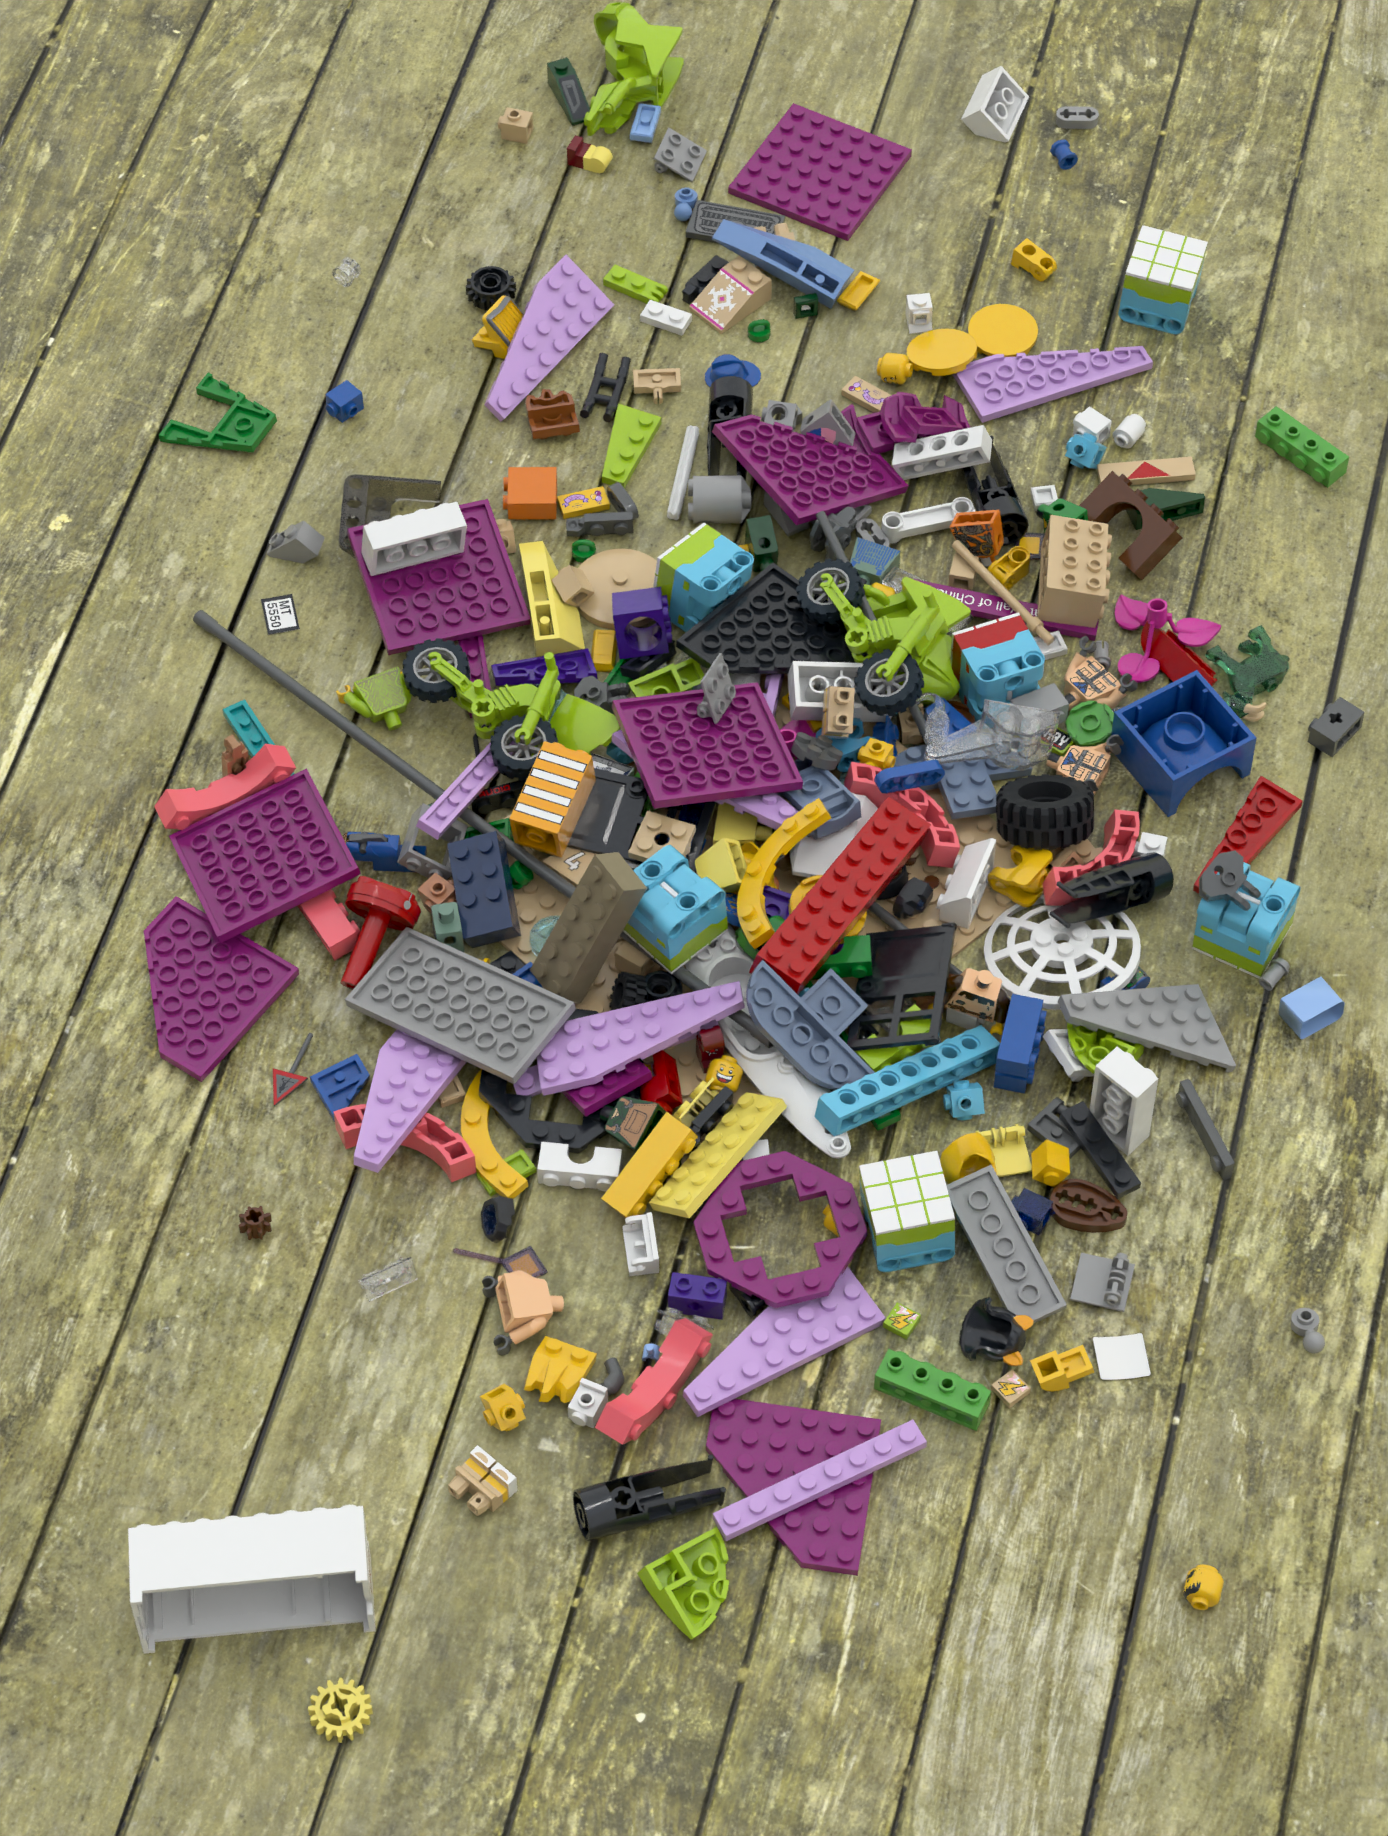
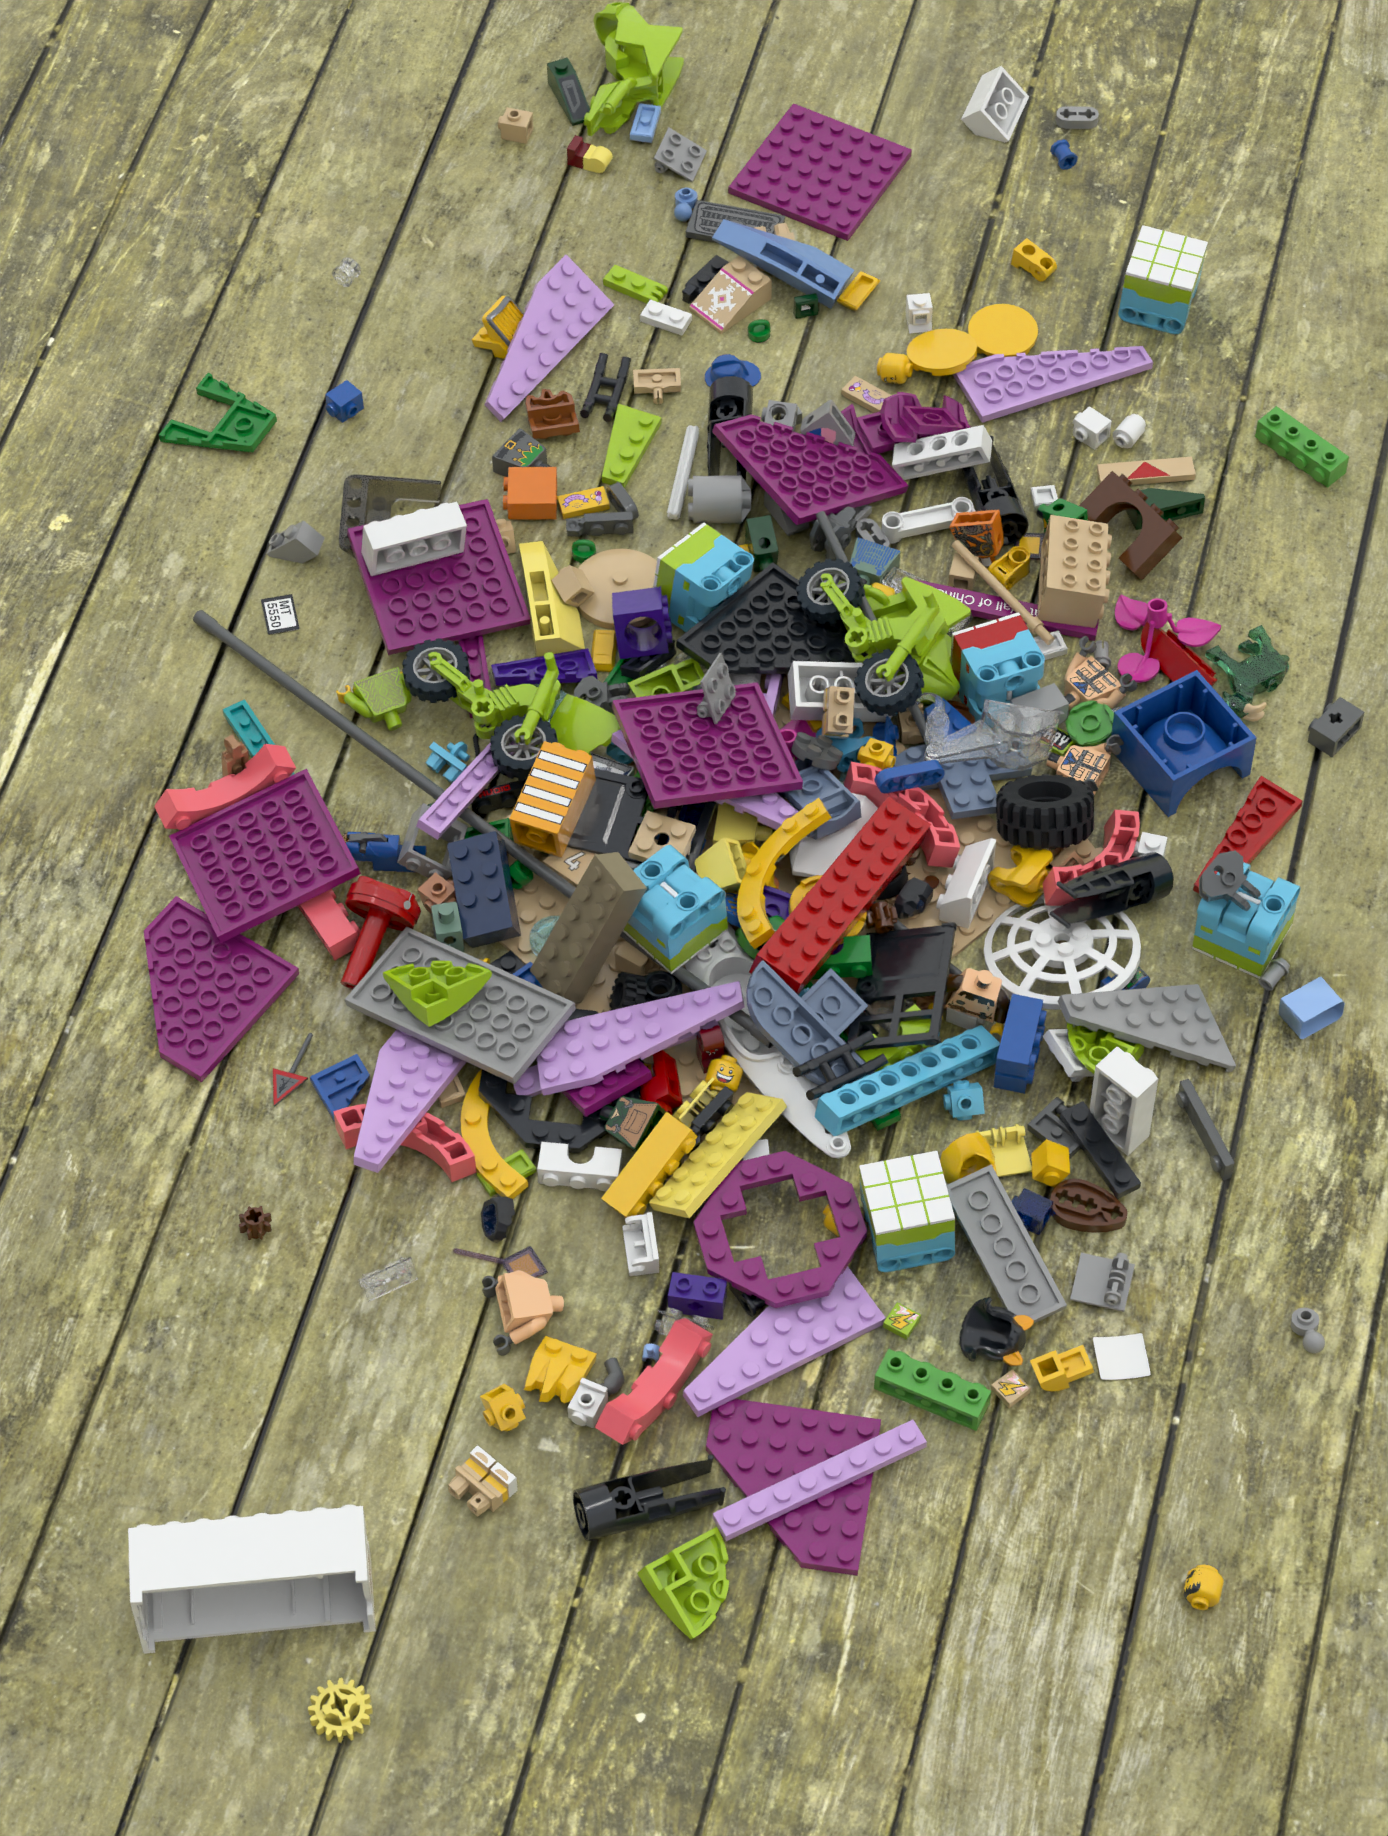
black gear [466,266,516,311] -> none
medium azure brick [1065,432,1107,469] -> none
none -> lime brick [382,961,492,1027]
none -> medium azure hips [426,741,470,784]
none -> dark grey torso [492,428,552,477]
none -> black piece [793,1030,888,1101]
none -> reddish brown gear [866,902,898,933]

